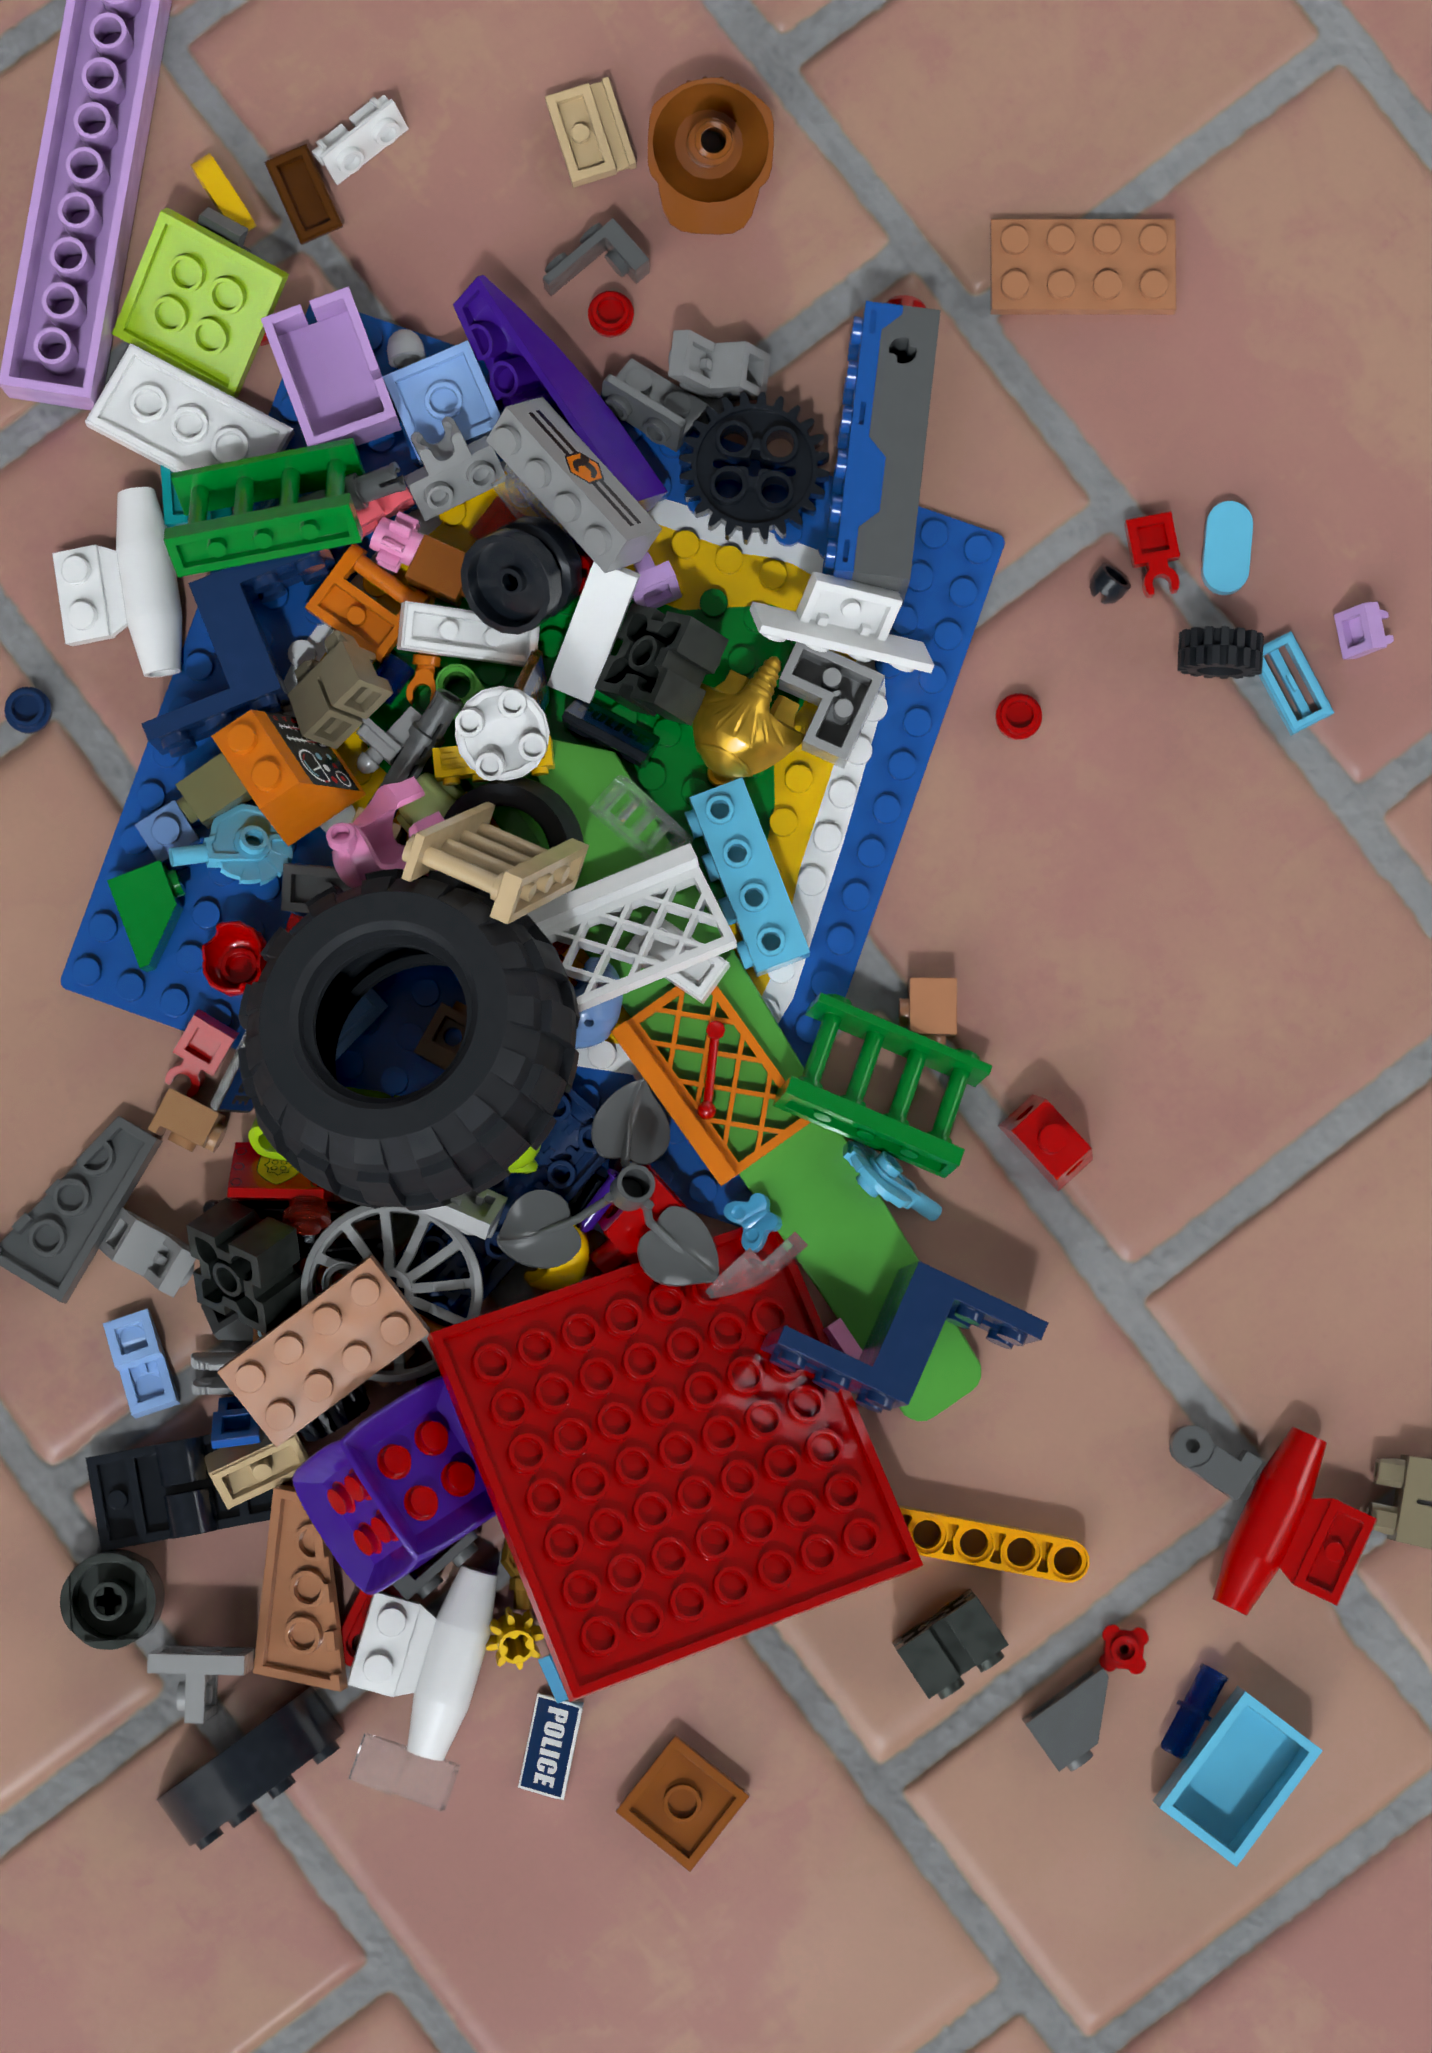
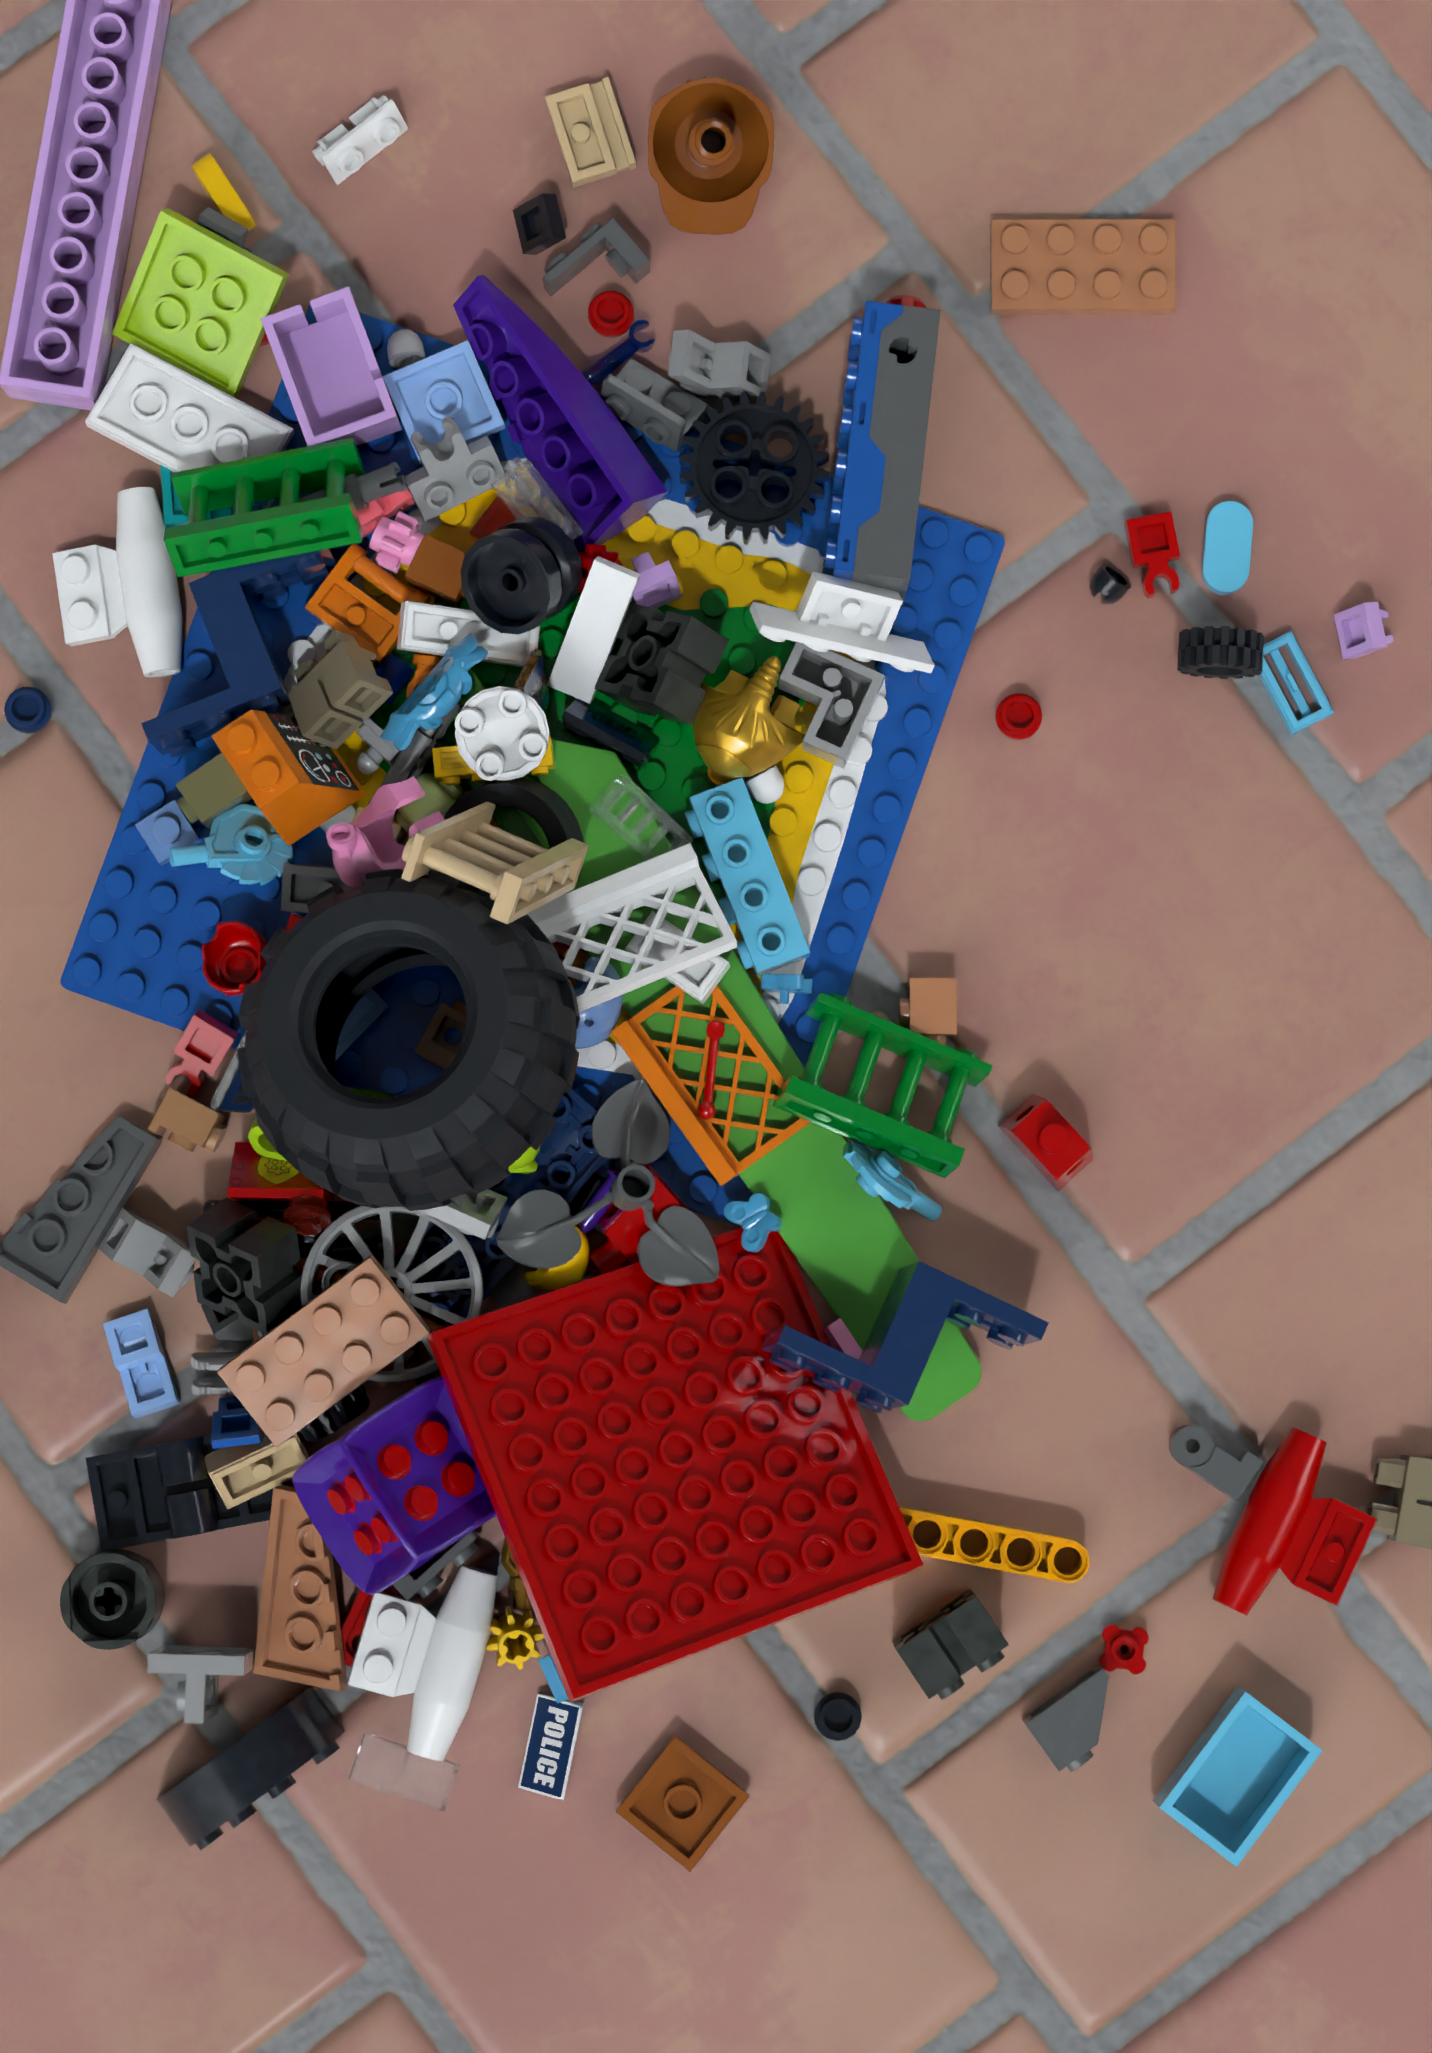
green slope [107,860,186,973] -> none
reddish brown tile [264,144,343,245] -> none
light grey brick [486,397,662,573] -> none
clear slope [705,1232,808,1298] -> none
clear blue axle [1161,1663,1229,1759] -> none
none -> dark azure piece [380,633,488,751]
none -> black plate [513,193,566,255]
none -> clear blue piece [581,320,655,387]
none -> white hinge [744,765,784,804]
none -> dark azure piece [761,974,813,1004]
none -> black plate [814,1692,862,1741]

